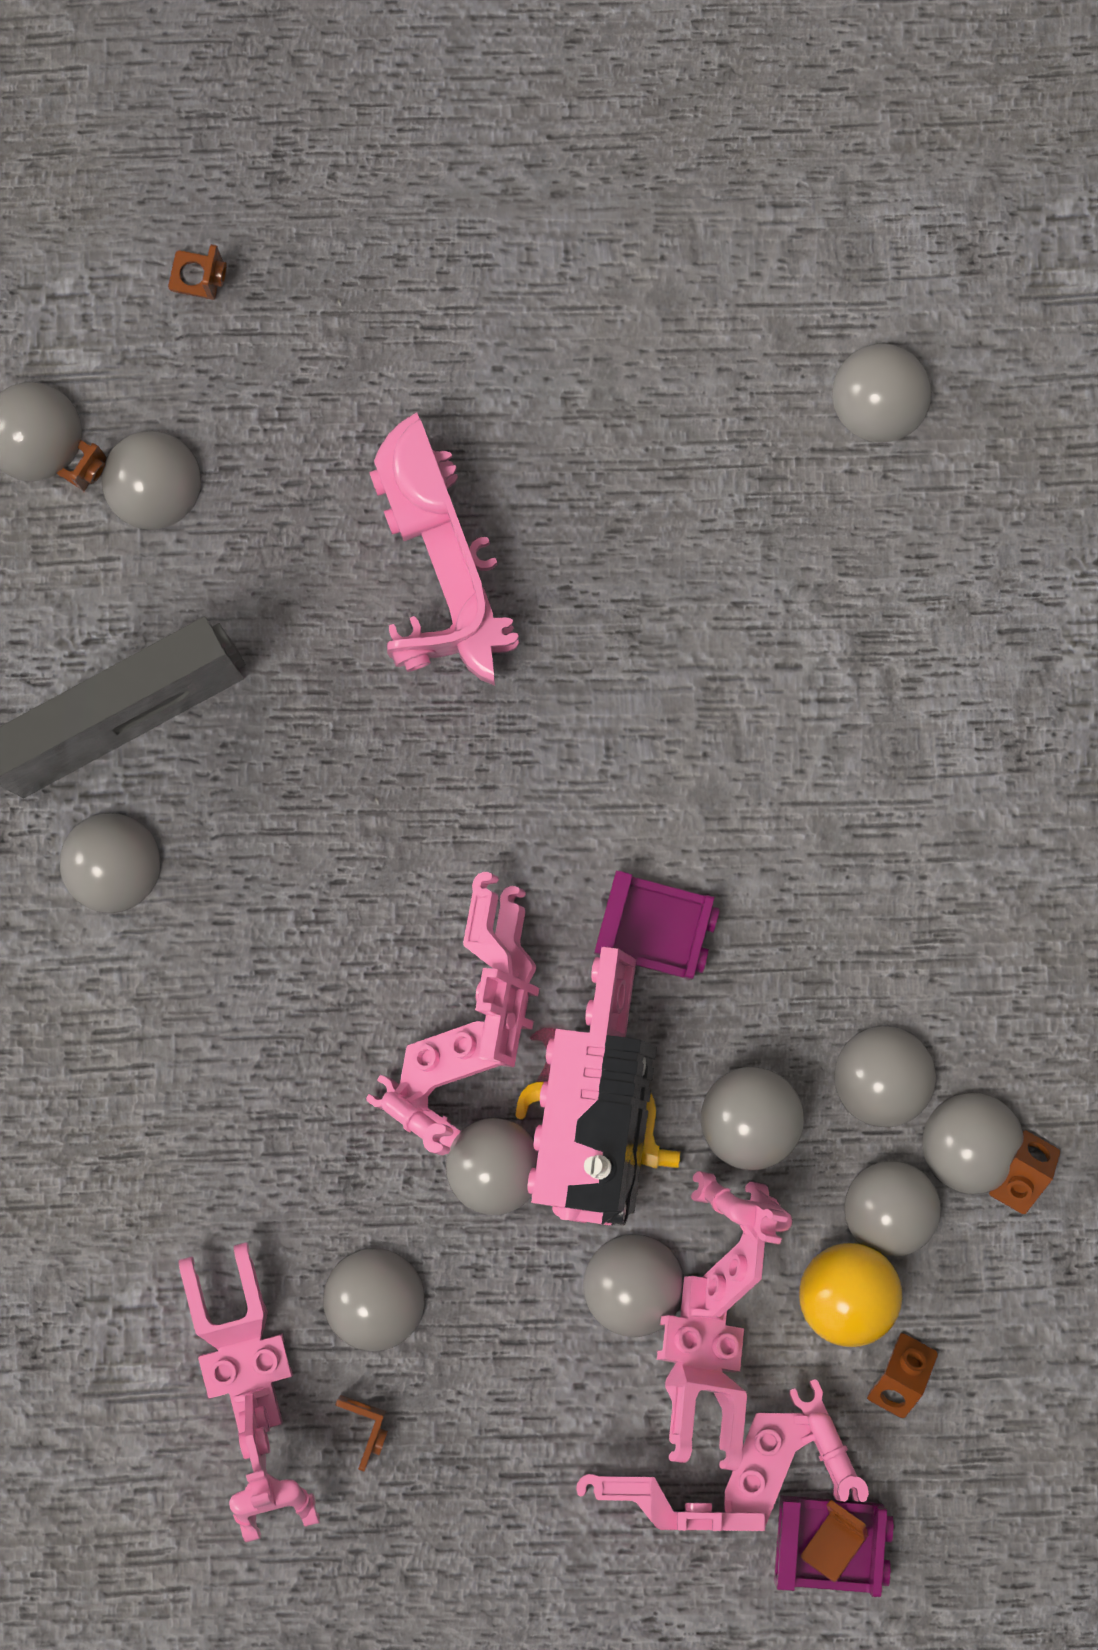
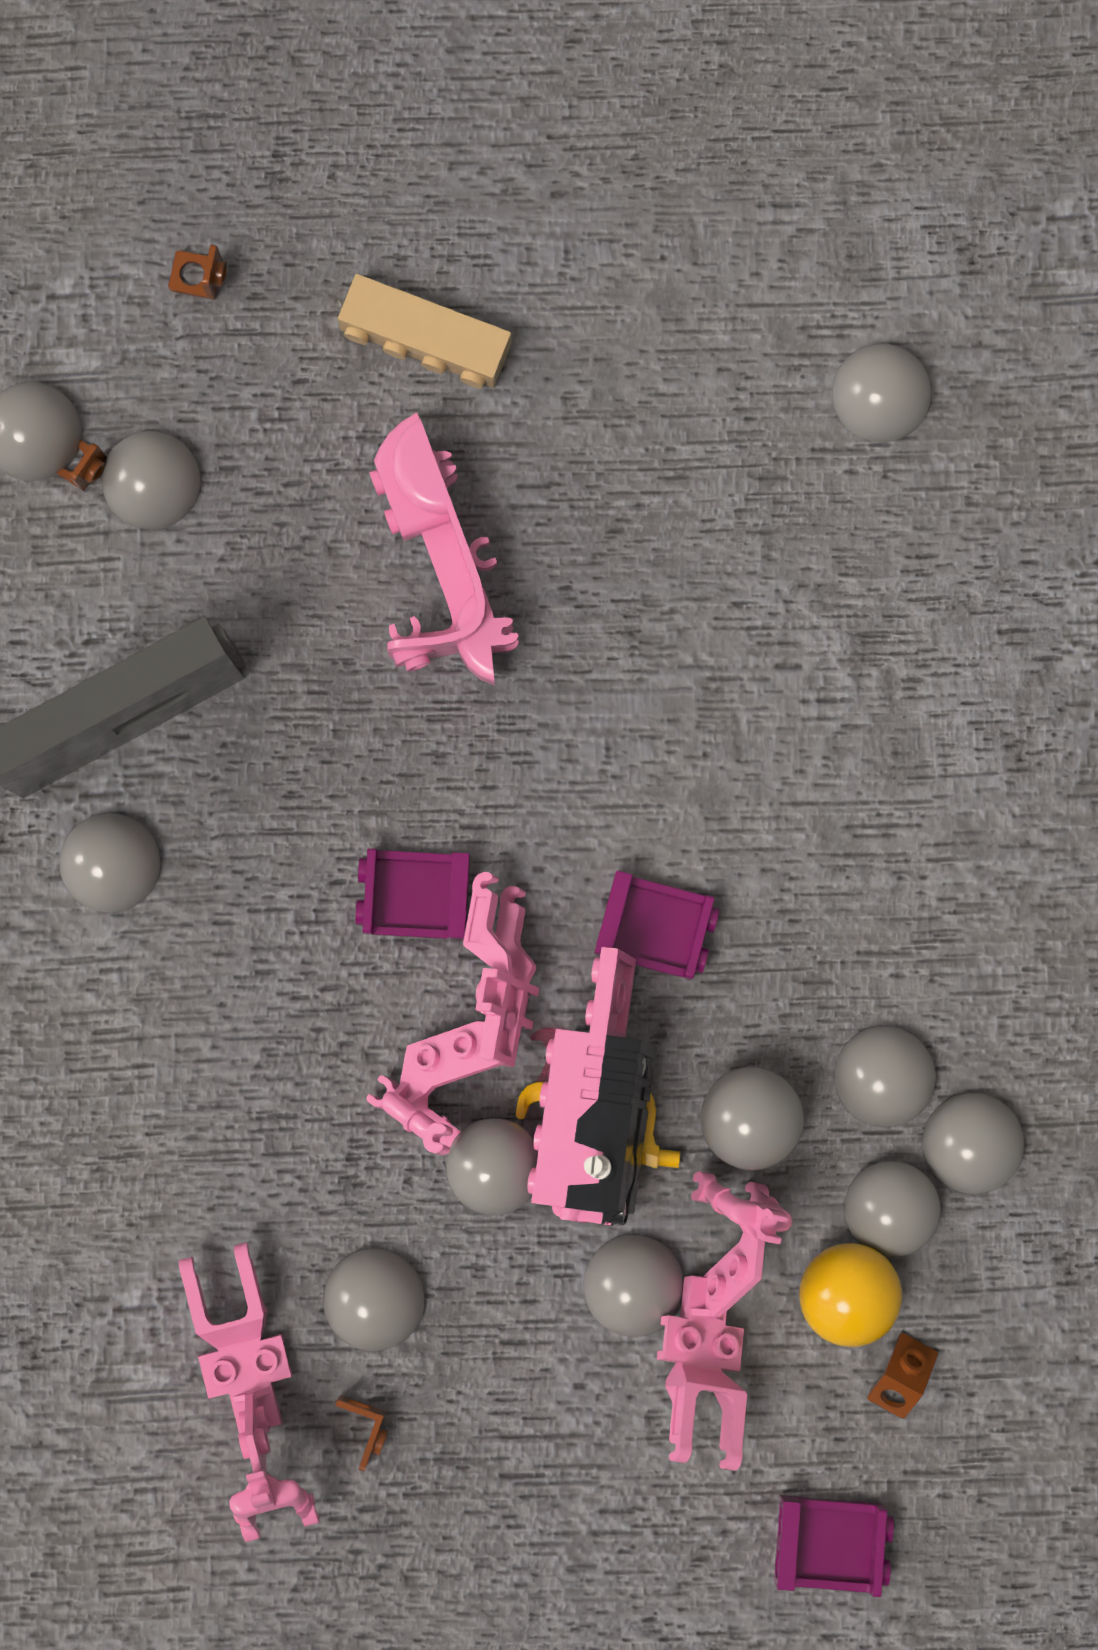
bright pink piece [576,1379,869,1531] -> none
dark orange bracket [801,1500,869,1582] -> none
dark orange bracket [989,1130,1060,1214] -> none
none -> tan brick [337,274,512,389]
none -> magenta panel [355,848,470,940]

